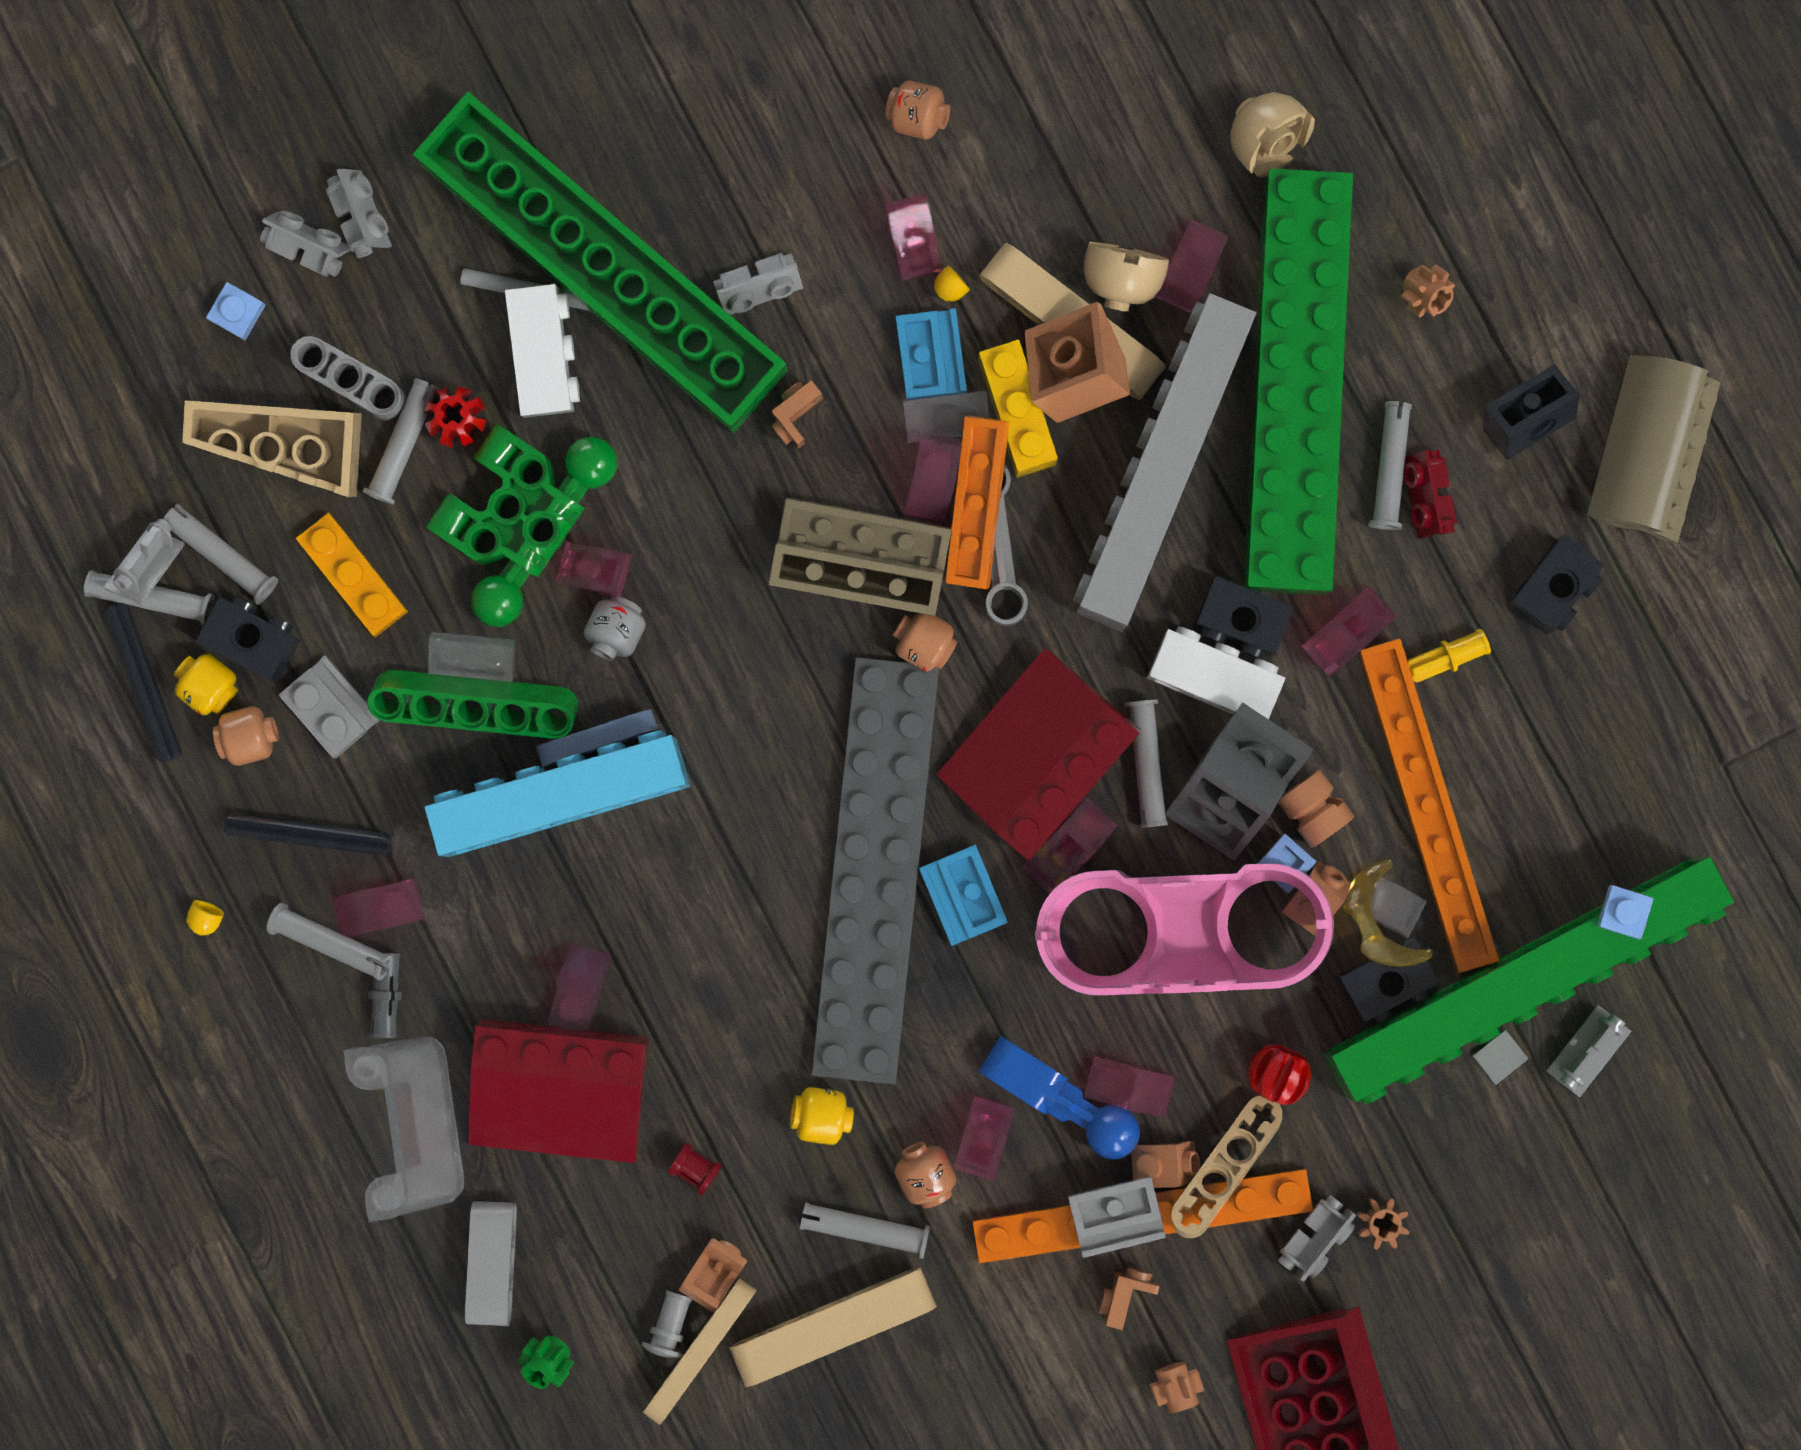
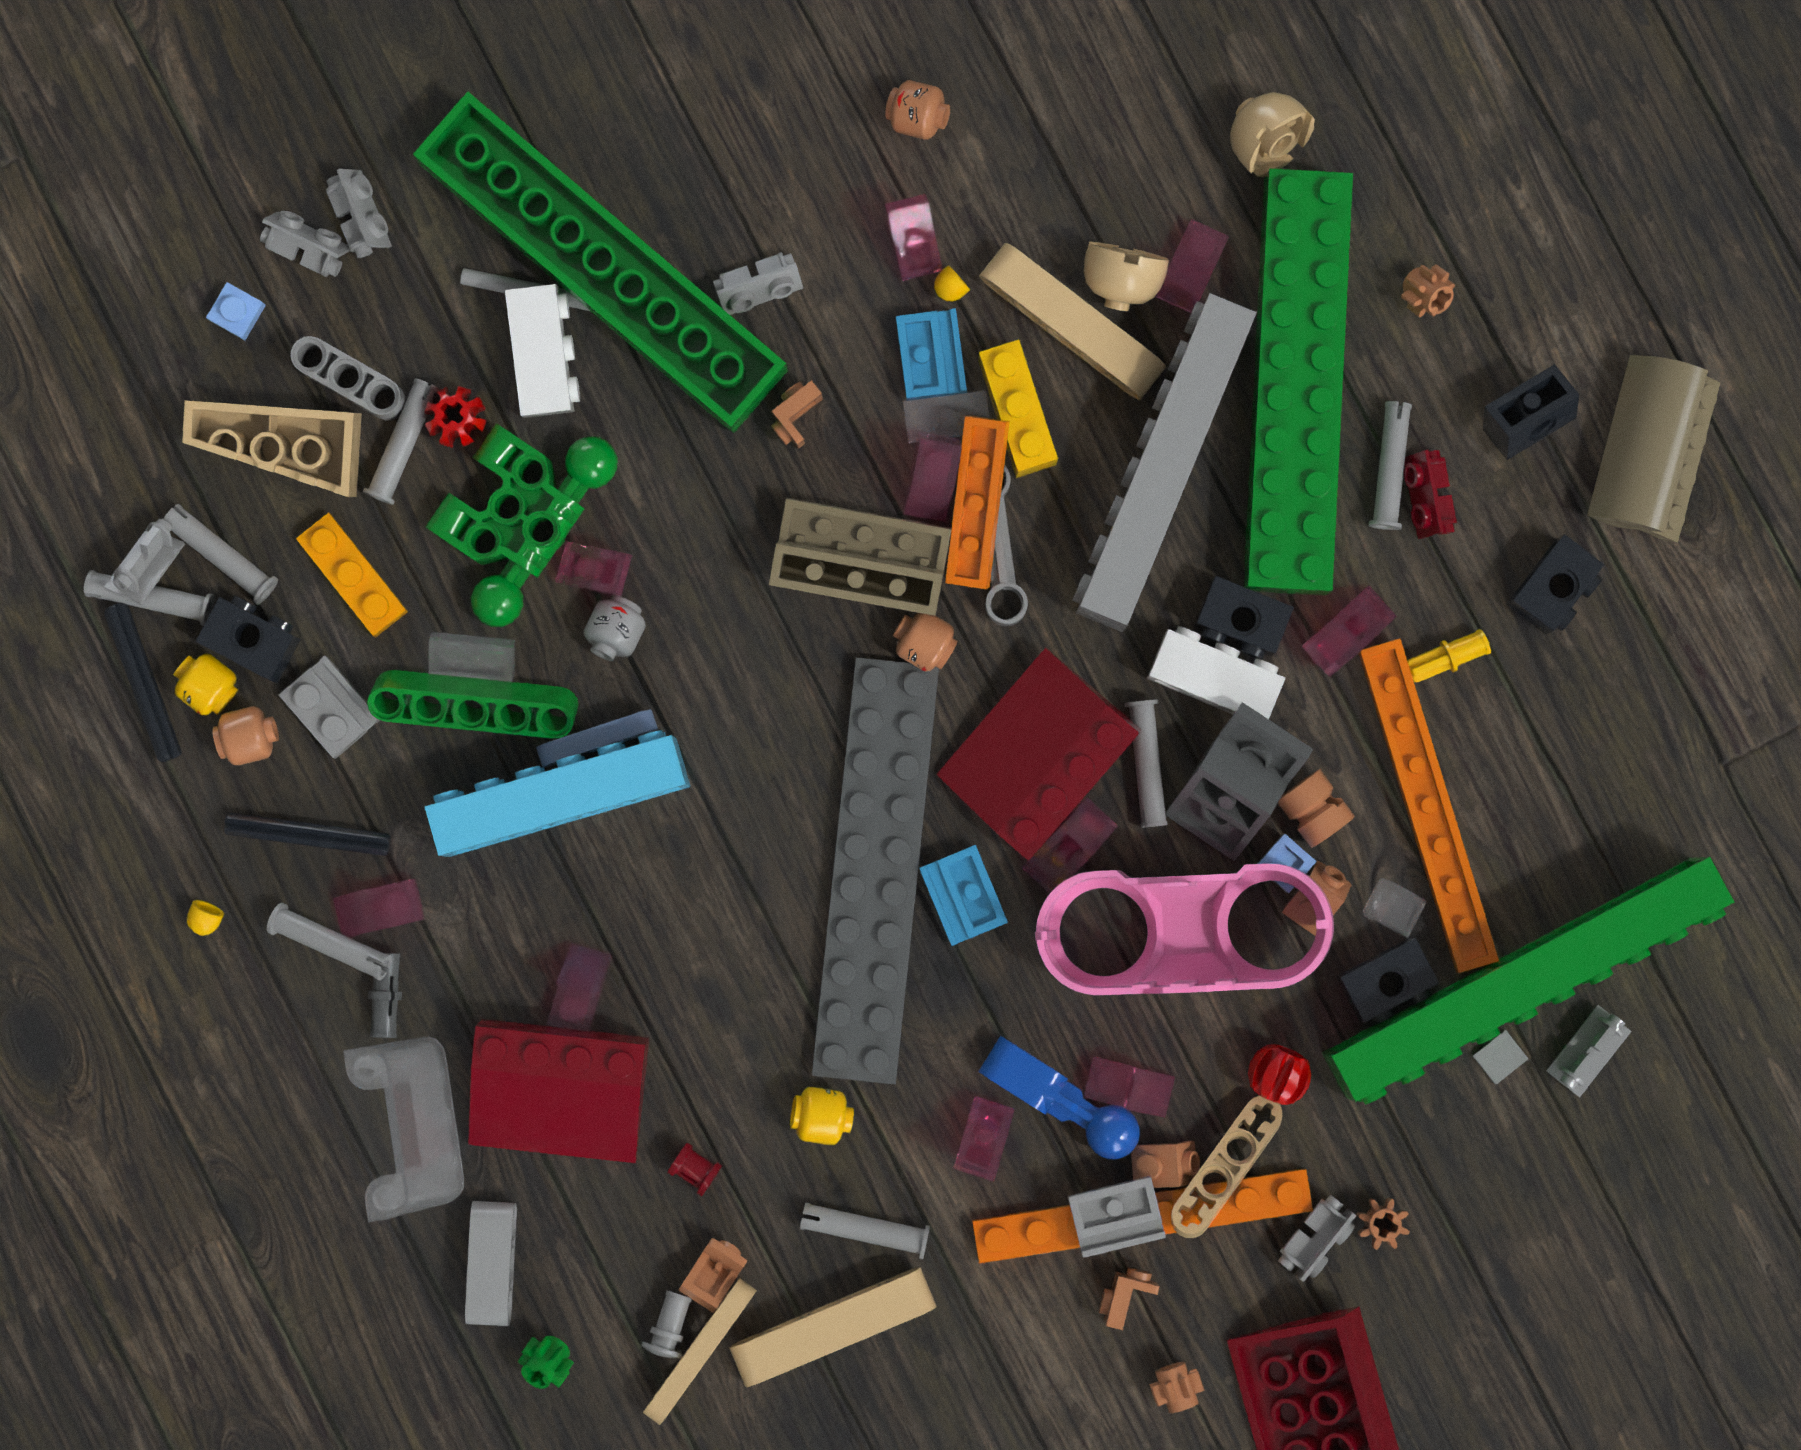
nougat head [895,1142,957,1208] -> none
nougat slope [1025,302,1130,423] -> none
clear yellow piece [1343,859,1432,967] -> none
light blue plate [1597,885,1654,939] -> none

